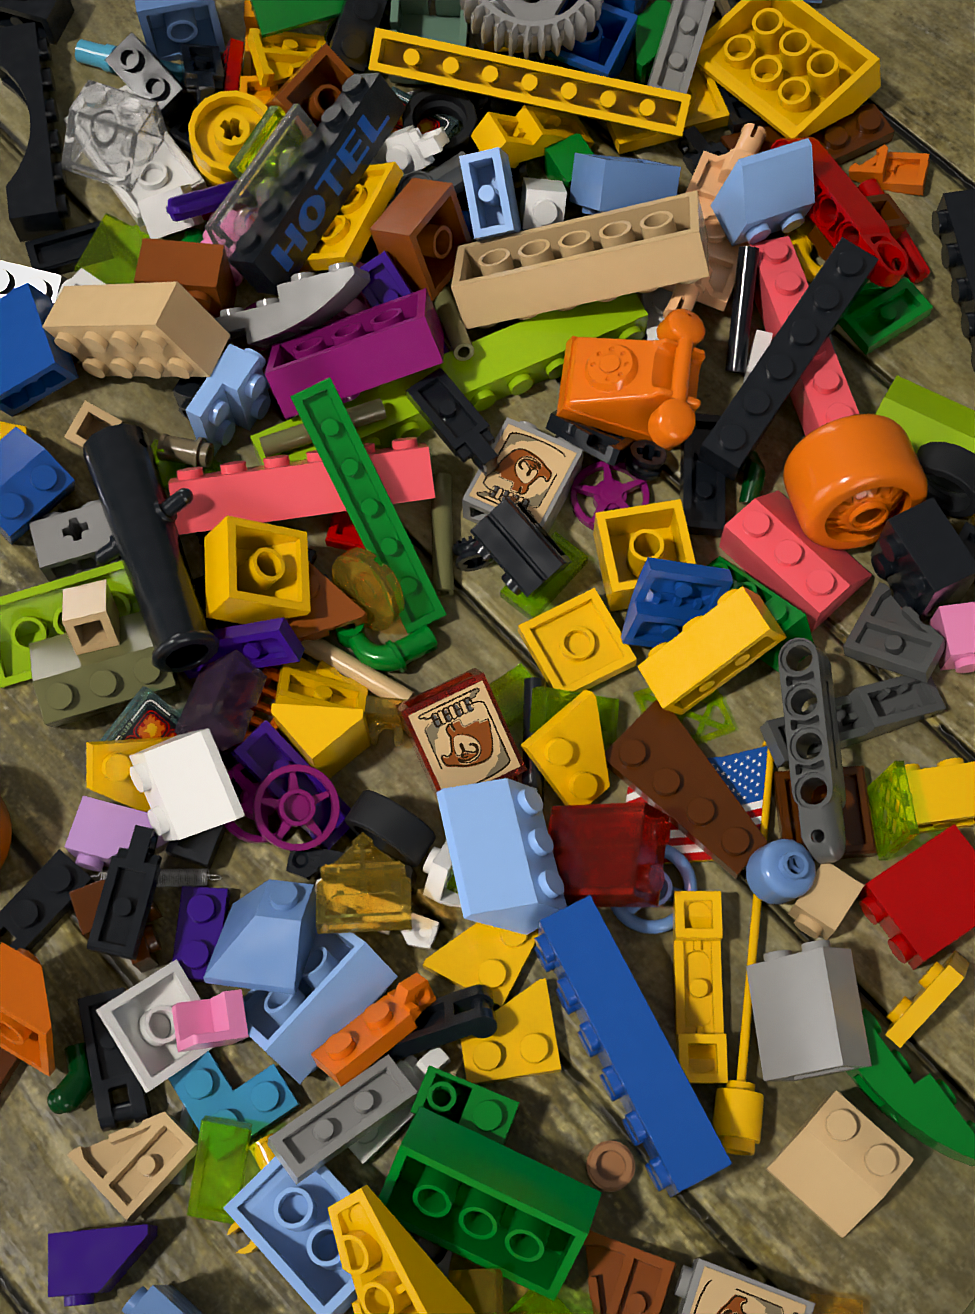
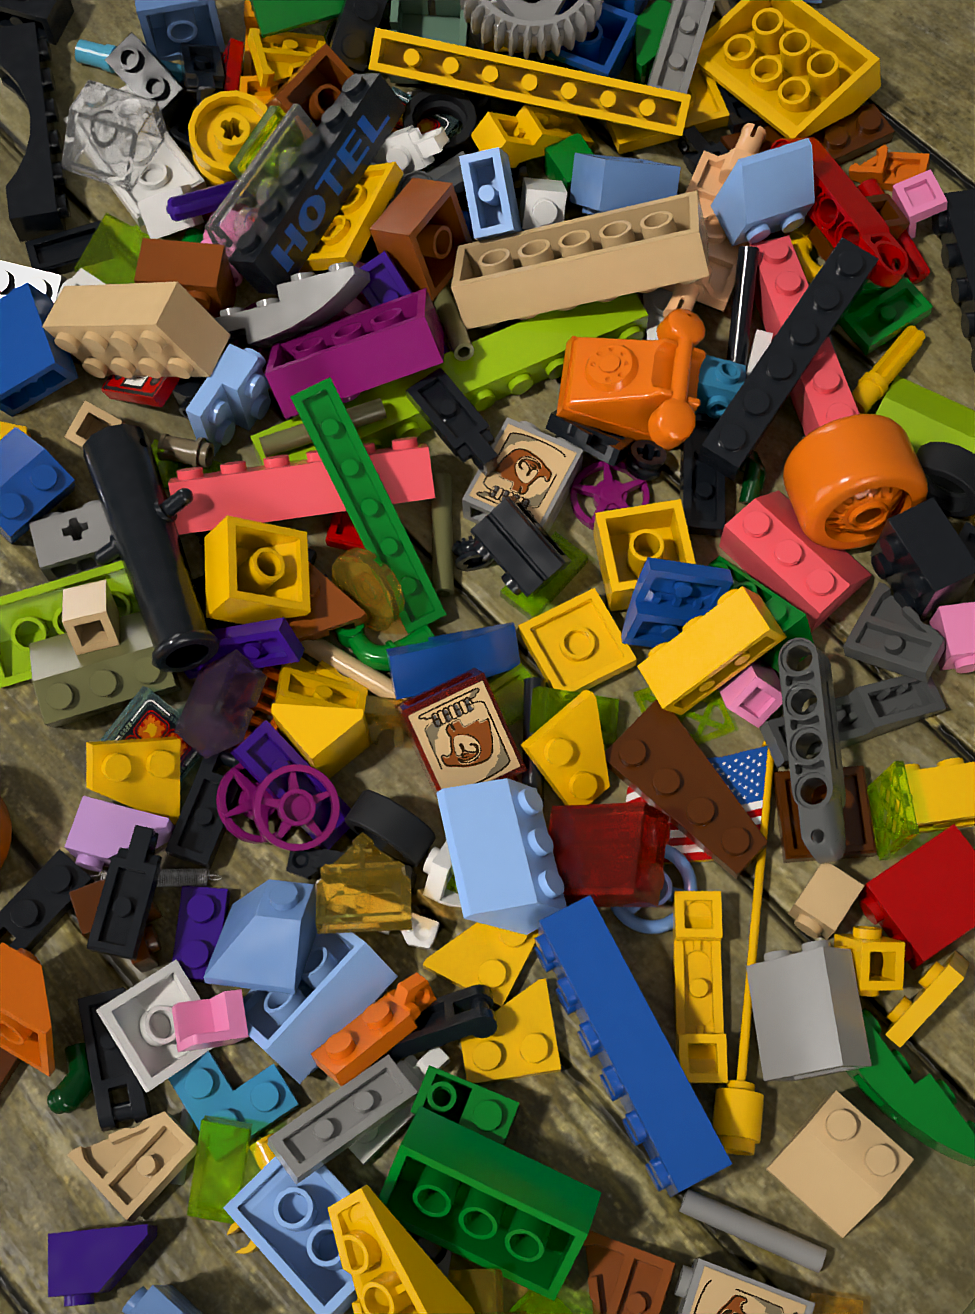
white slope [129,728,245,841] -> none
medium nougat tile [586,1140,635,1192] -> none
medium blue head [746,839,816,905] -> none
none -> red tile [101,375,181,408]
none -> blue slope [386,622,521,700]
none -> light grey piece [679,1189,827,1273]
none -> dark azure brick [695,355,746,419]
none -> bright pink panel [718,659,783,728]
none -> yellow brick [834,926,905,997]
none -> yellow axle [851,325,926,414]
none -> bright pink panel [892,169,948,239]

